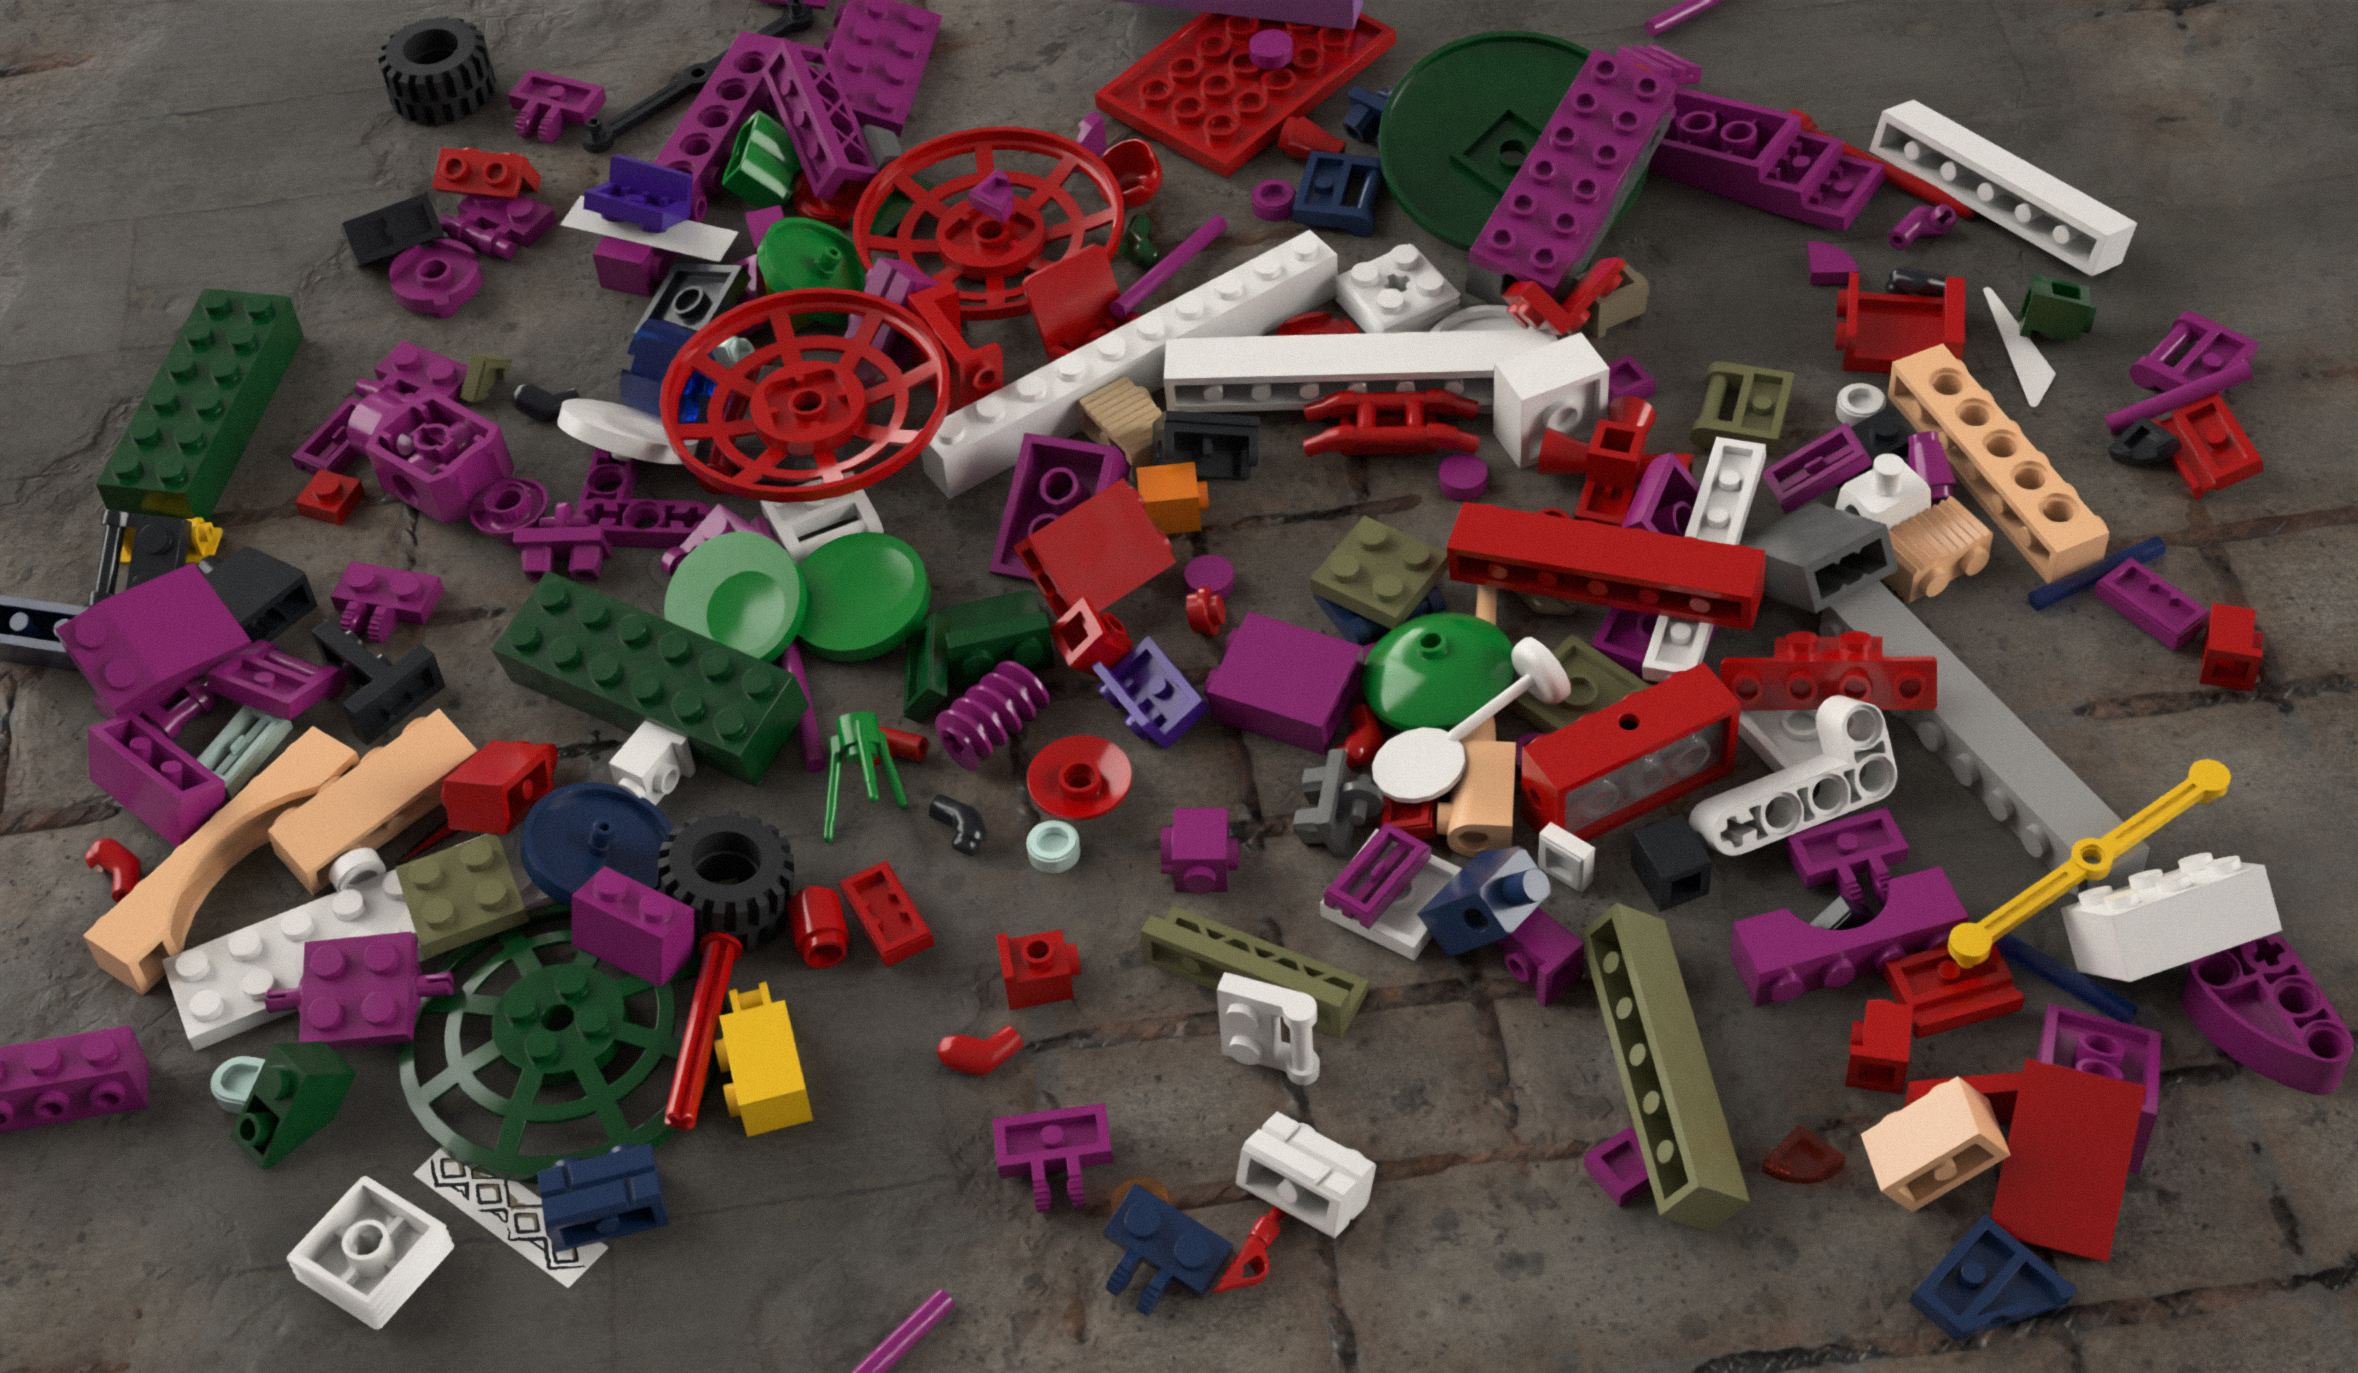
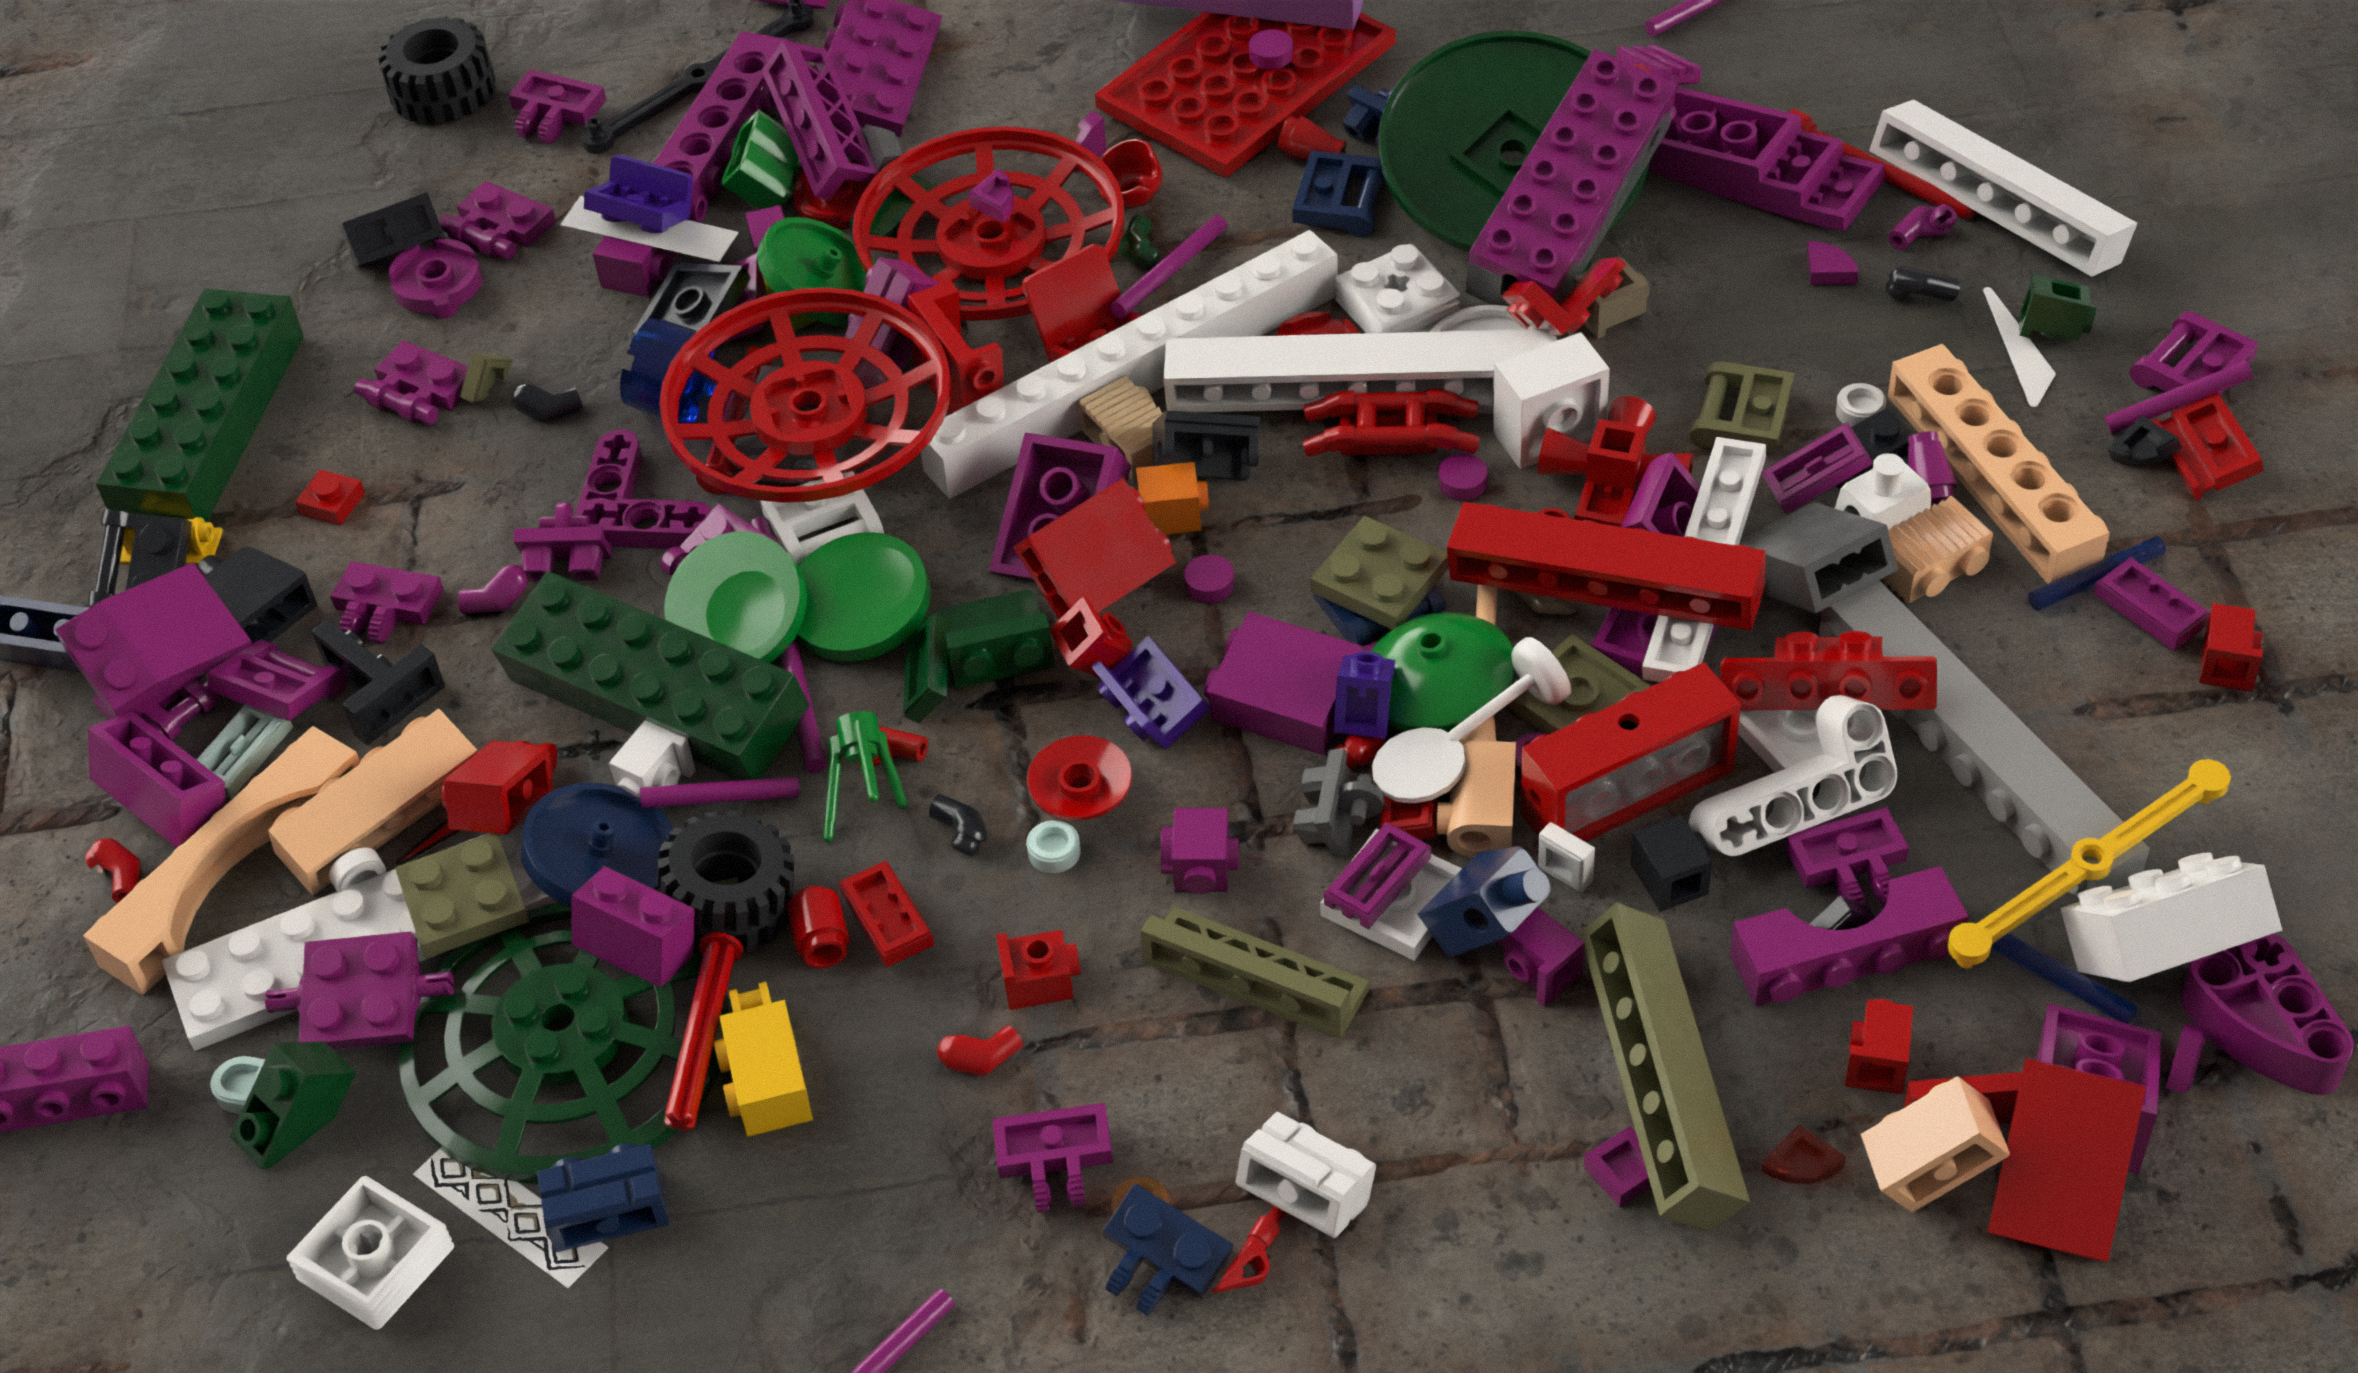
magenta tile [291,397,361,476] -> none
magenta brick [347,392,548,546] -> none
red bracket [432,147,541,200] -> none
white piece [557,399,698,464] -> none
light aqua tile [712,335,755,370] -> none
magenta piece [935,660,1050,771] -> none
red plate [1186,586,1226,637] -> none
white plate [1217,972,1320,1085] -> none
magenta tile [1251,180,1296,222] -> none
magenta tile [1607,354,1656,405] -> none
red panel [1834,272,1965,373] -> none
red plate [1883,942,2024,1039] -> none
dark blue wing [1908,1213,2078,1341] -> none
none -> magenta arm [458,565,527,614]
none -> magenta bar [640,777,799,808]
none -> dark purple bracket [1334,652,1395,738]
none -> magenta tile [2166,1023,2207,1094]

